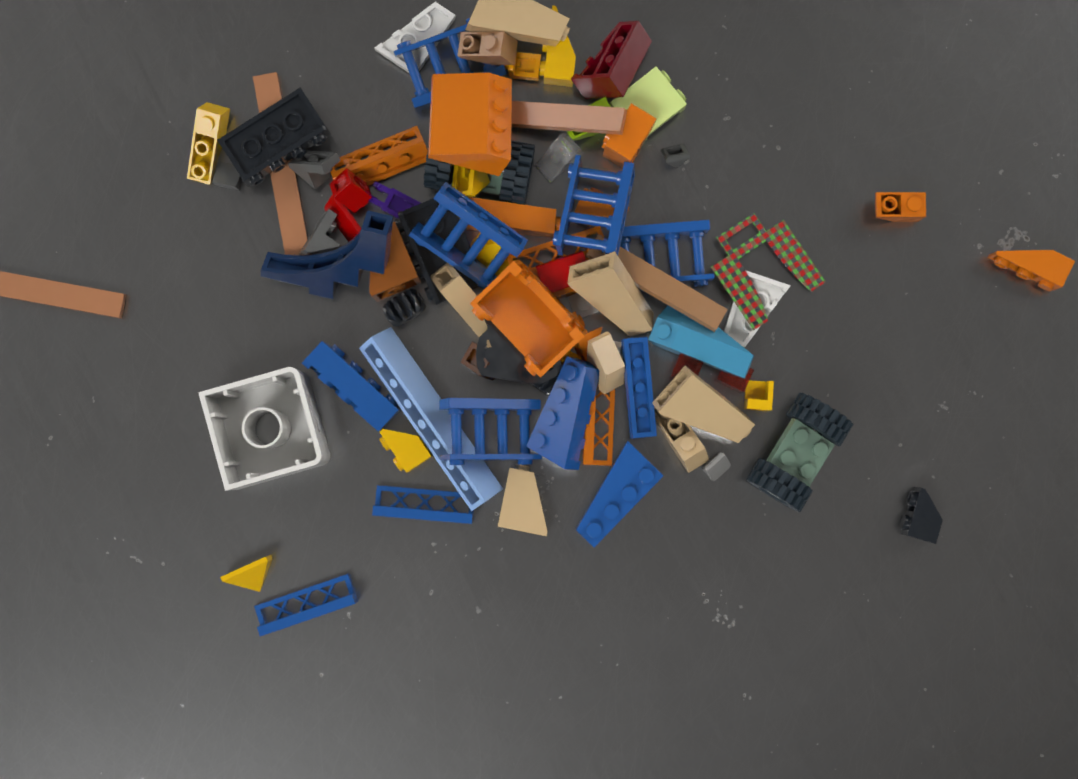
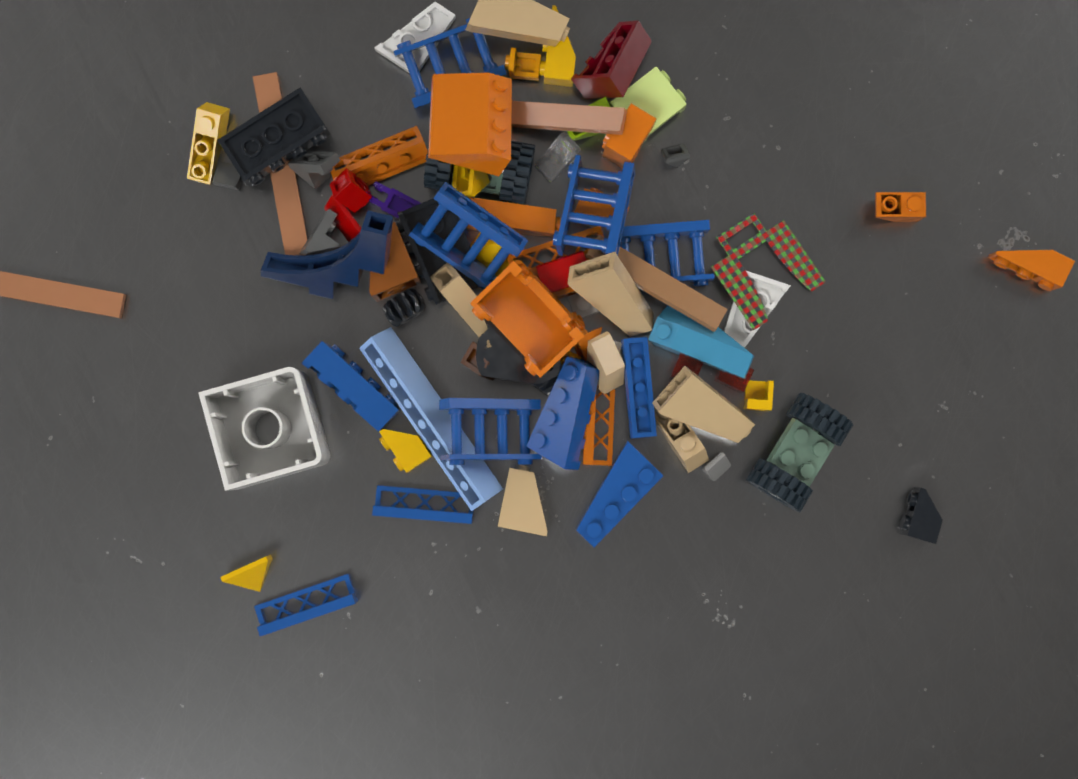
medium nougat slope [458,31,518,65] -> none

